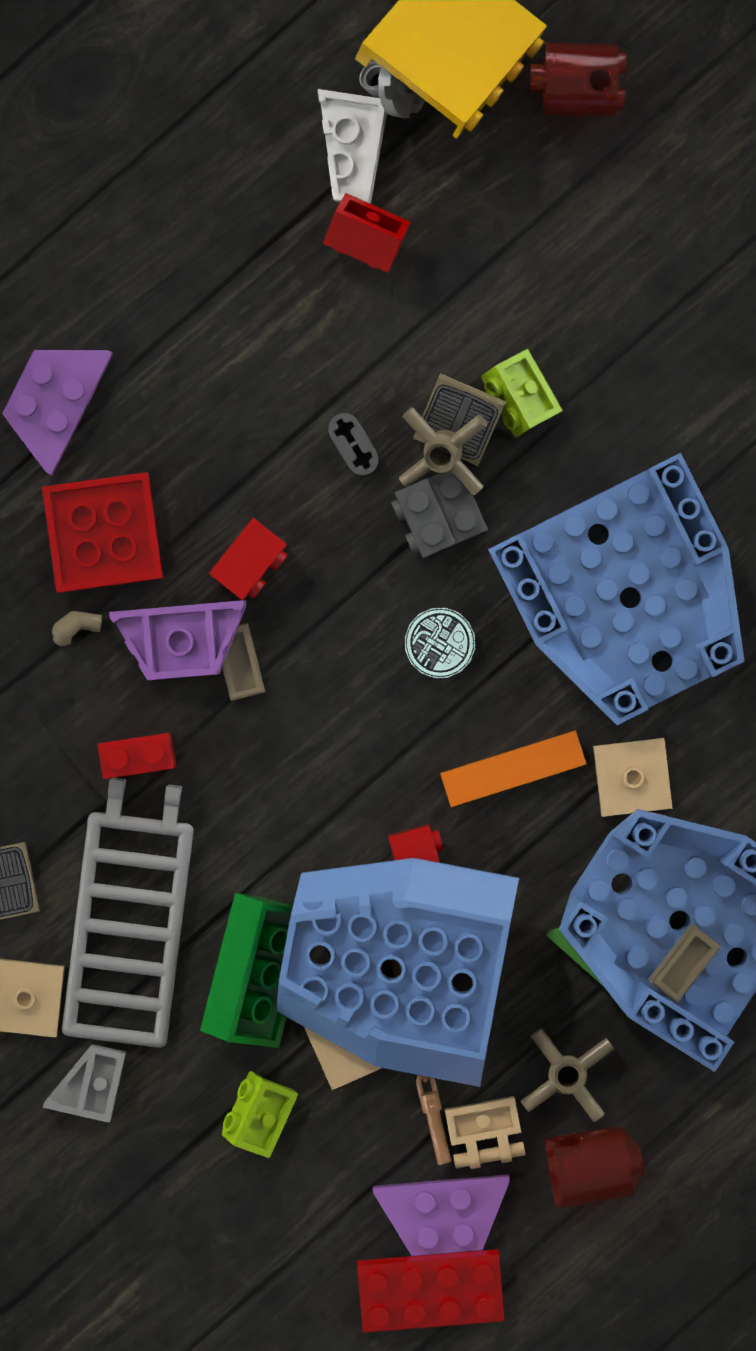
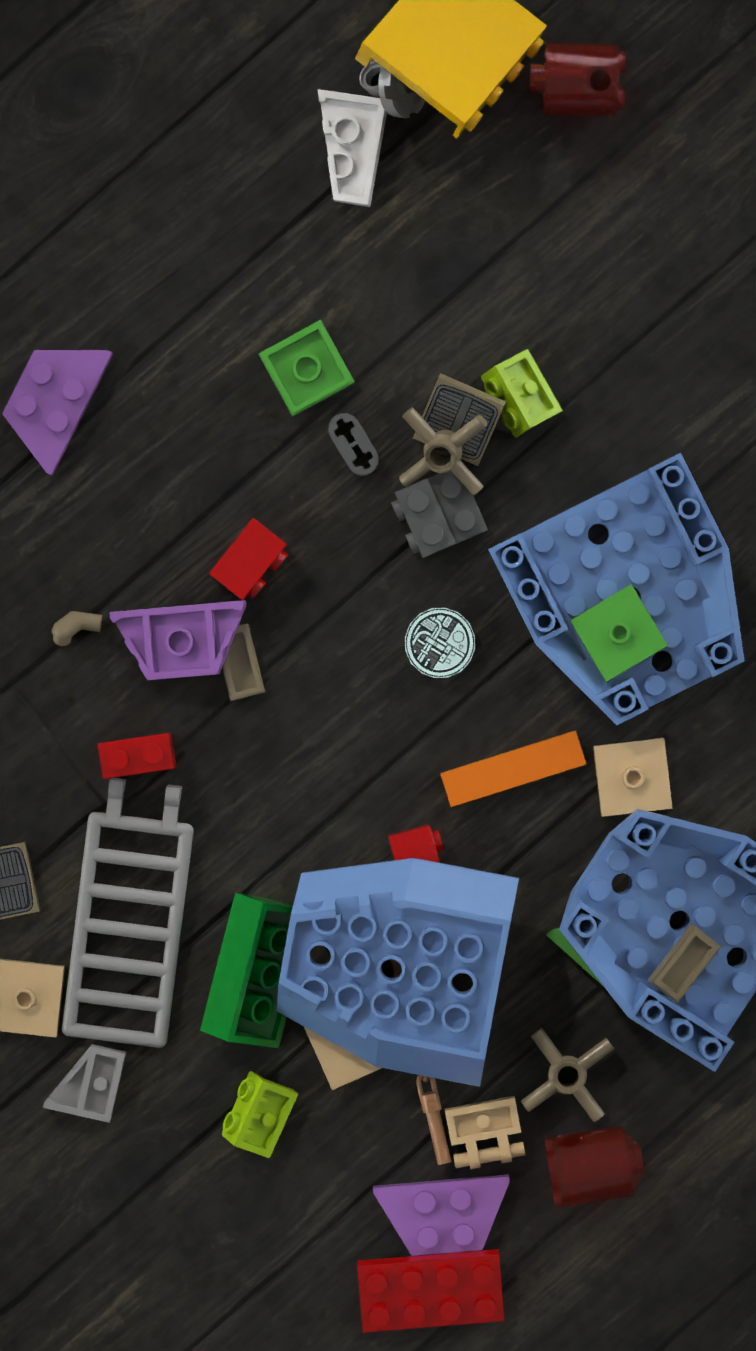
red plate [42,472,163,593] -> none
red brick [323,193,411,273] -> none
none -> bright green plate [259,320,355,417]
none -> bright green plate [569,584,668,682]

